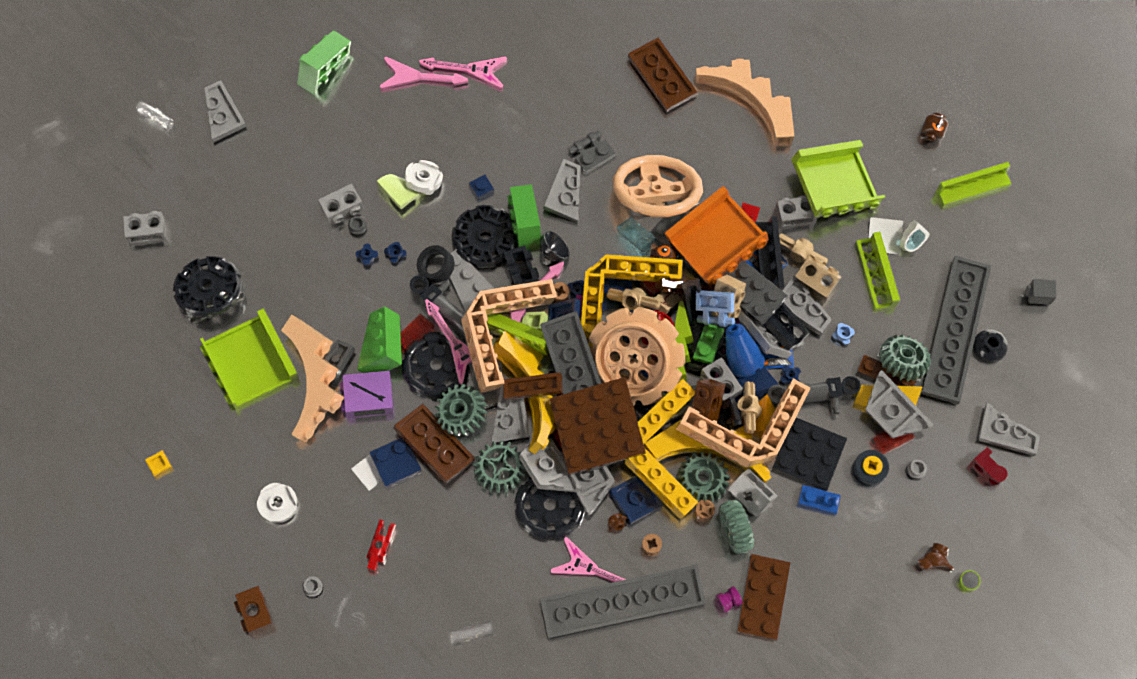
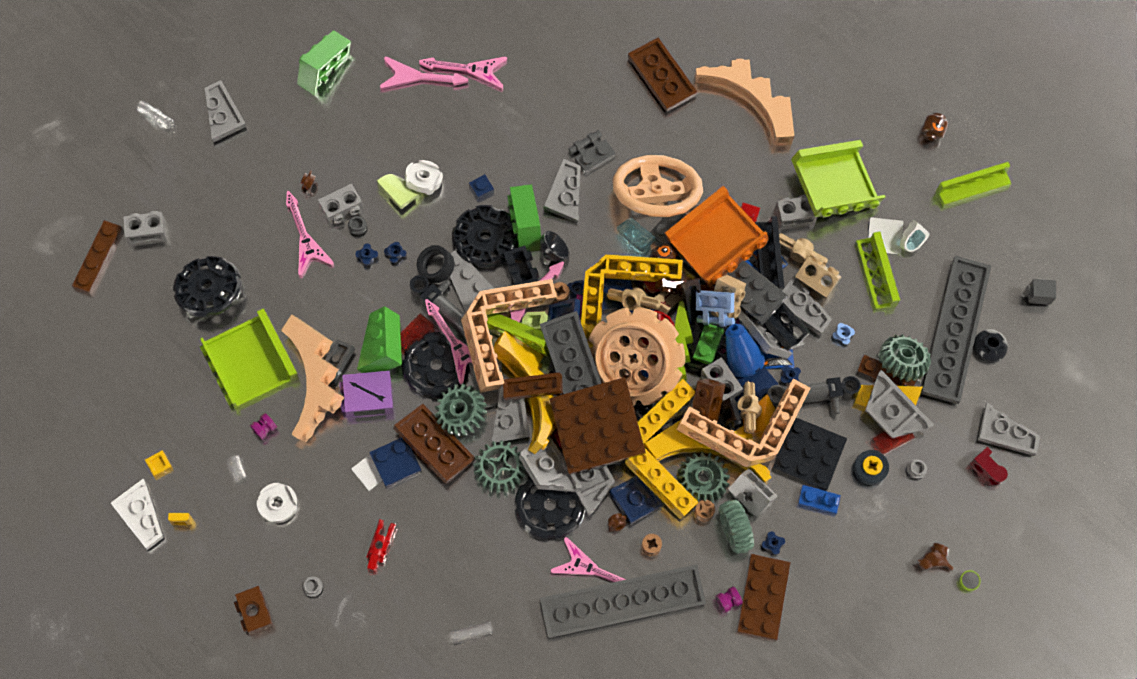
none -> reddish brown plate [72,220,123,295]
none -> white wing [111,479,164,550]
none -> yellow tile [168,513,192,526]
none -> clear pin [227,455,247,482]
none -> magenta wheel [249,413,277,440]
none -> bright pink piece [286,191,334,277]
none -> reddish brown plate [300,170,316,190]
none -> dark blue plate [762,531,785,555]

